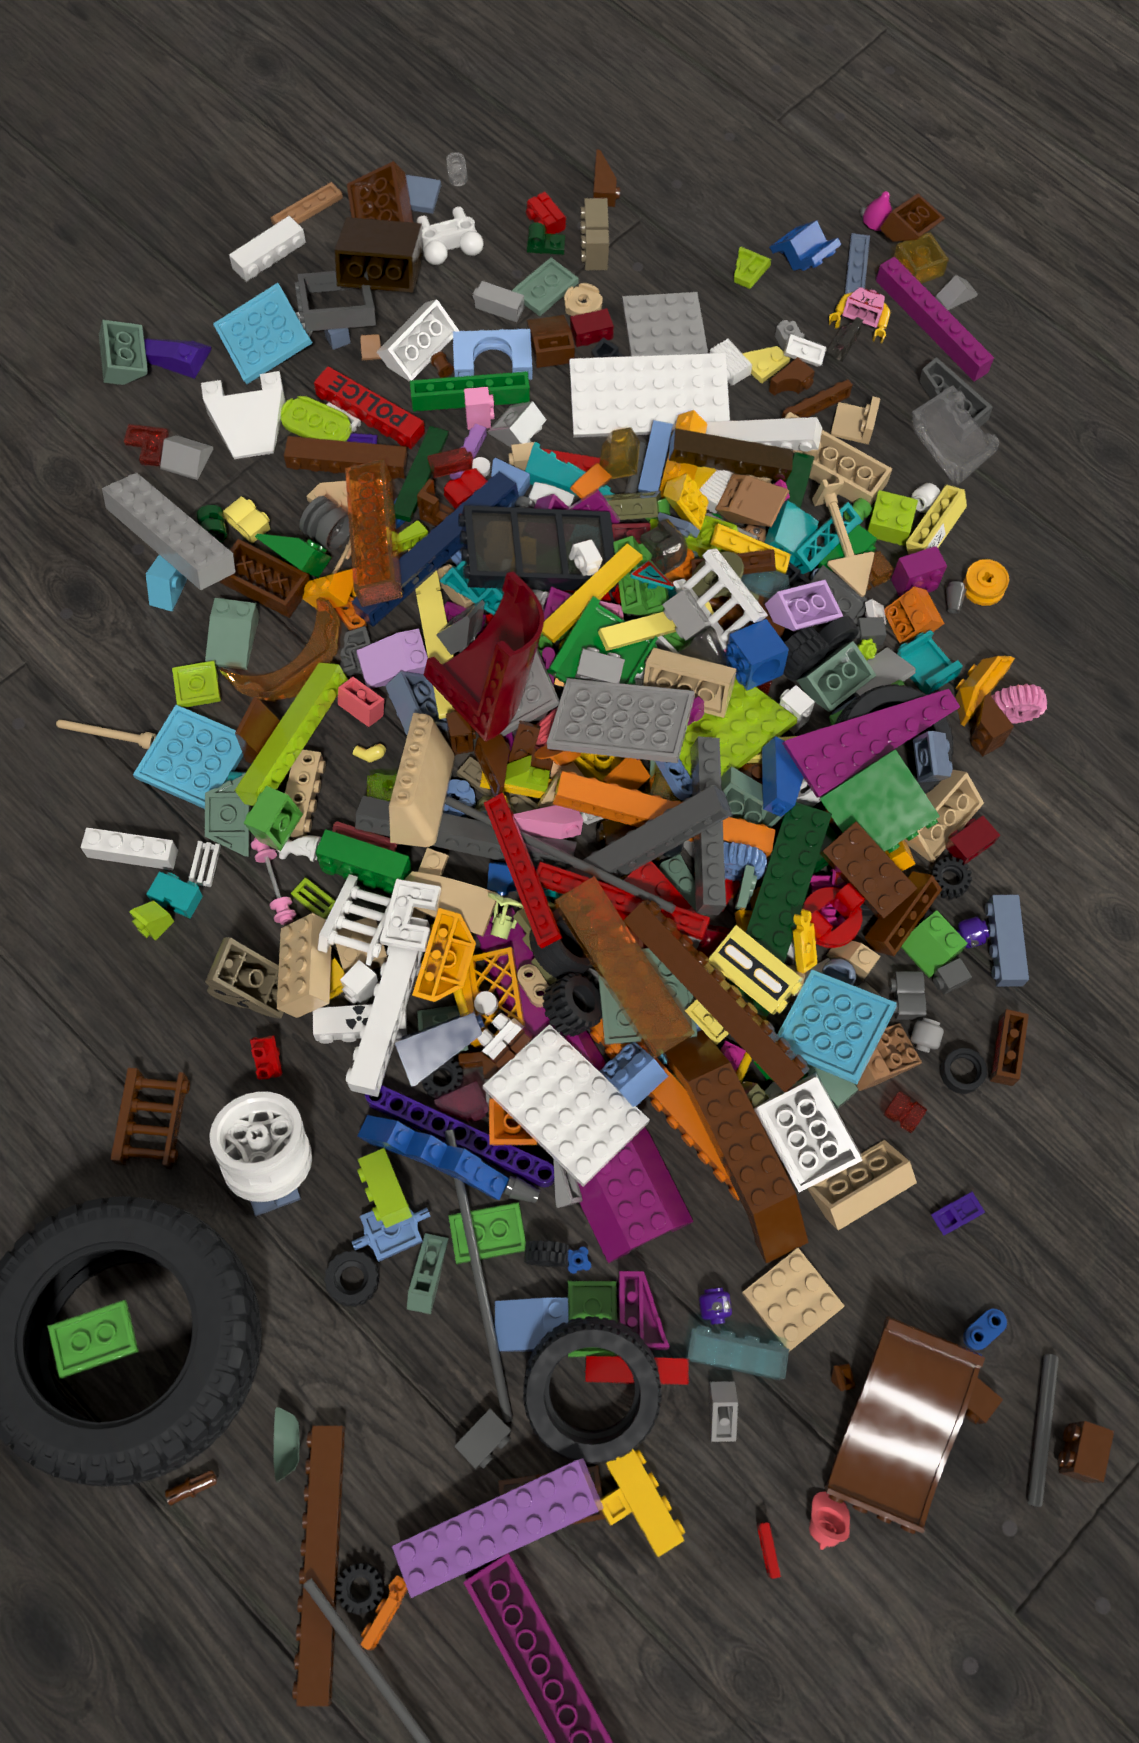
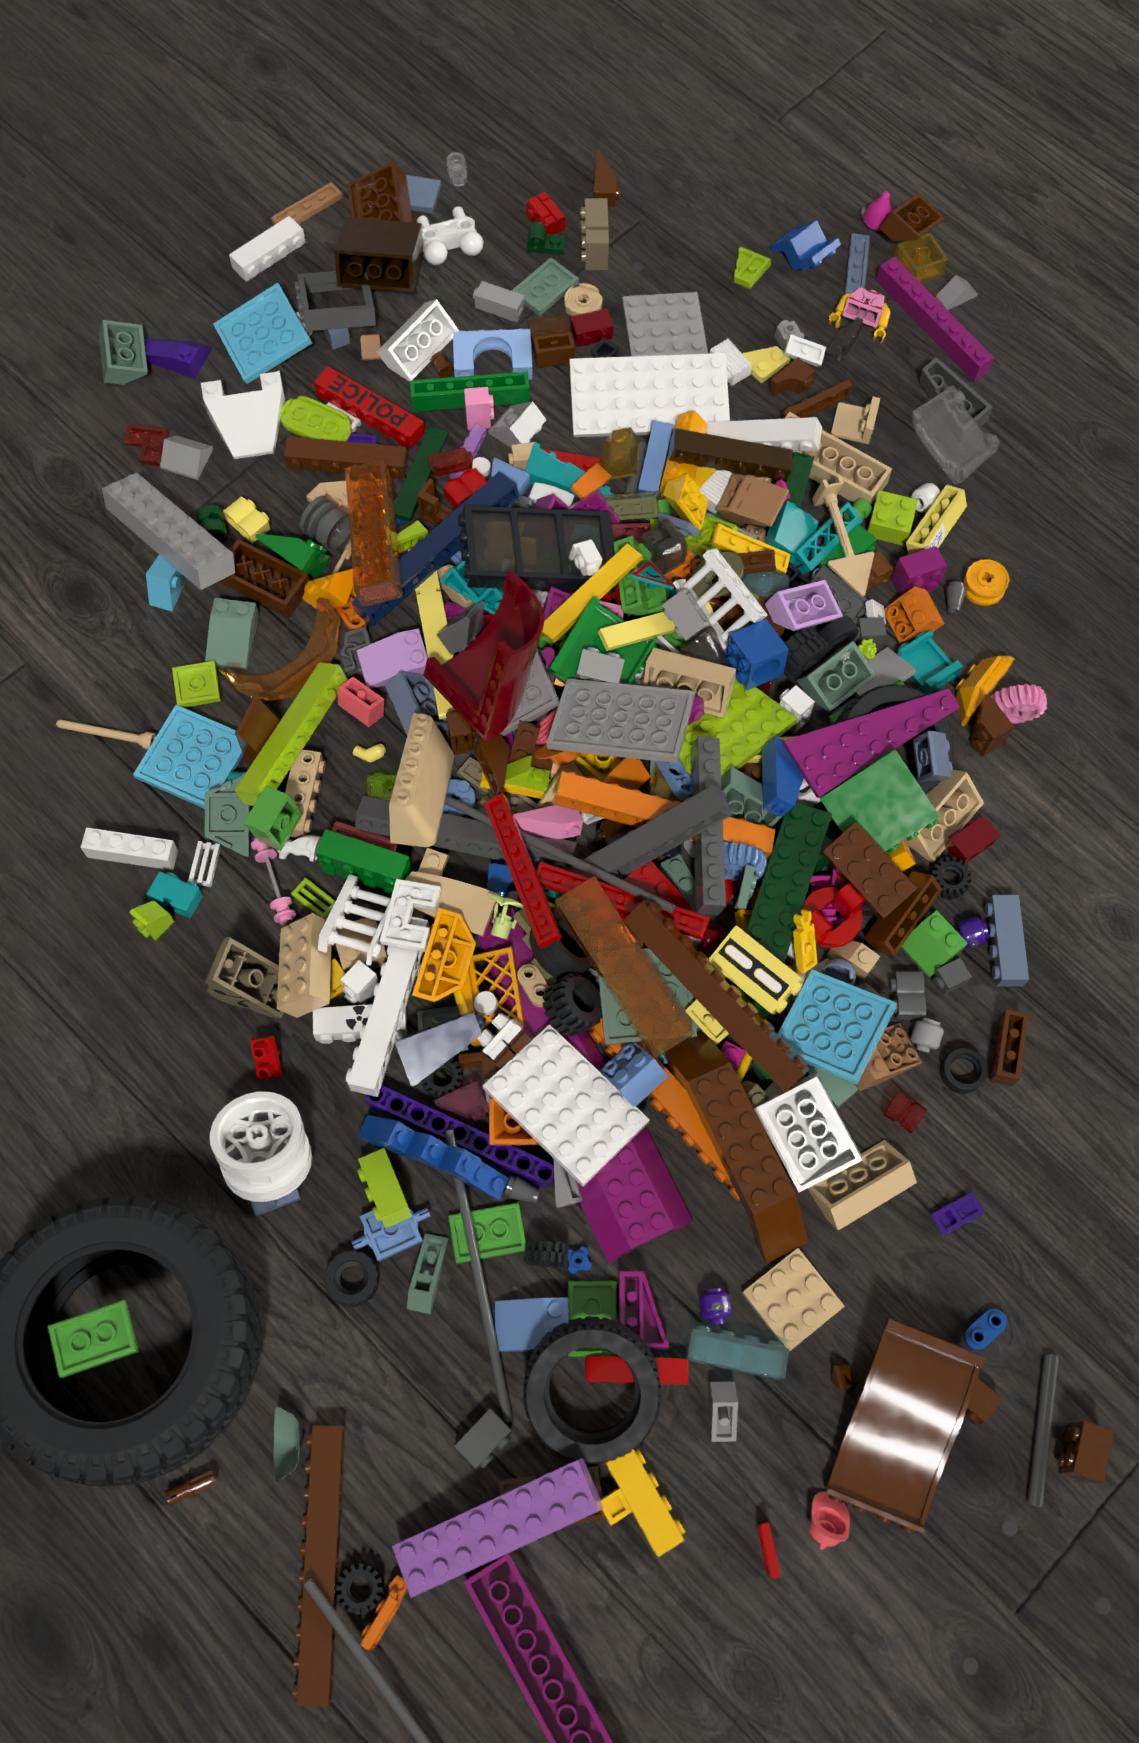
reddish brown fence [110,1067,190,1170] -> none

